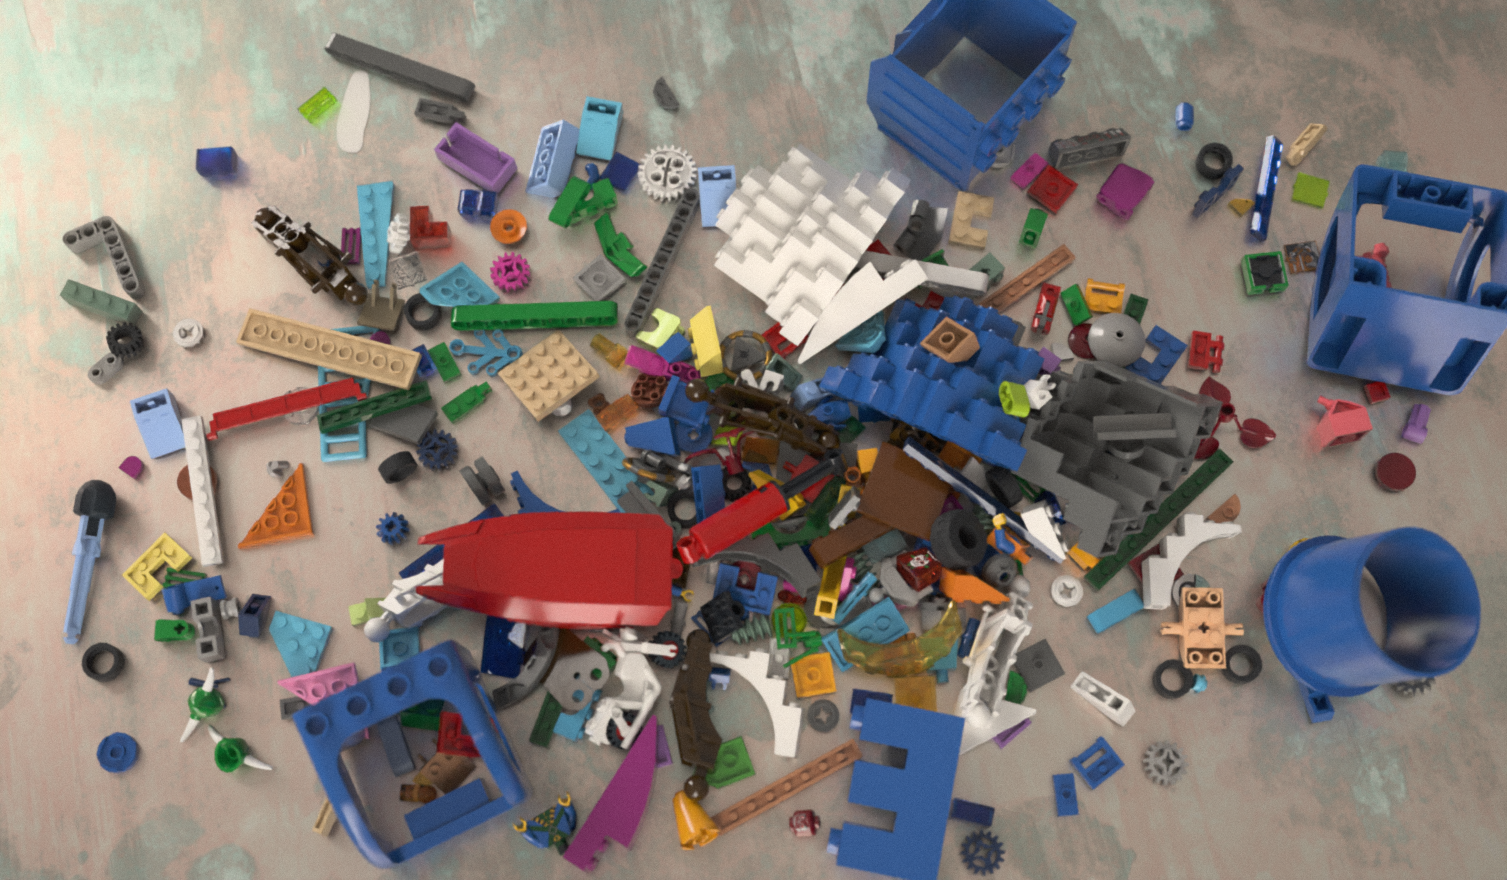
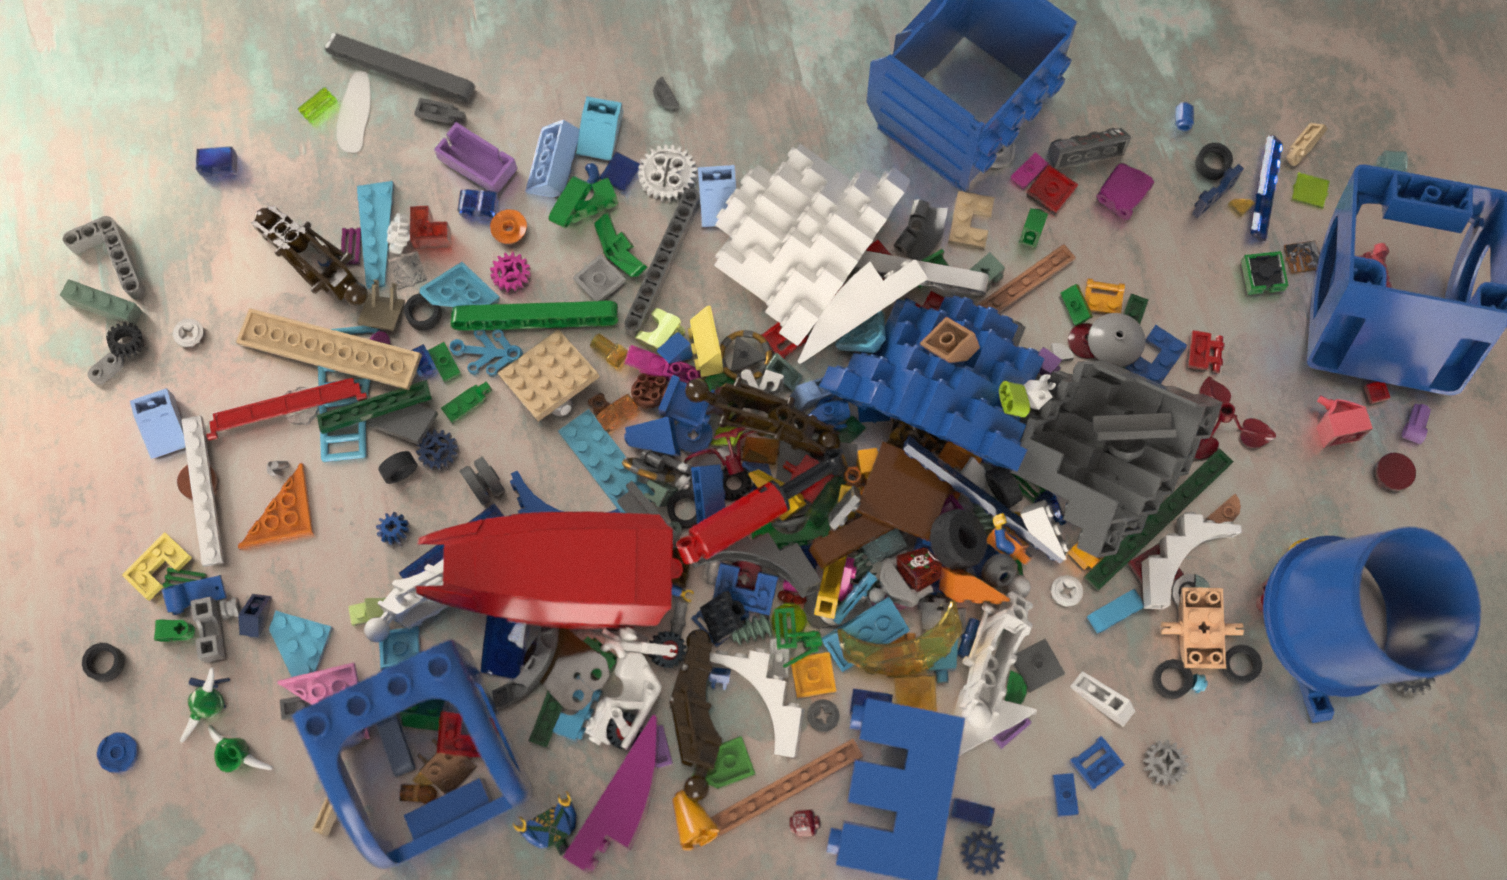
light blue piece [63,480,116,644] -> none
magenta tile [118,456,144,479] -> none
red plate [1031,282,1061,335] -> none

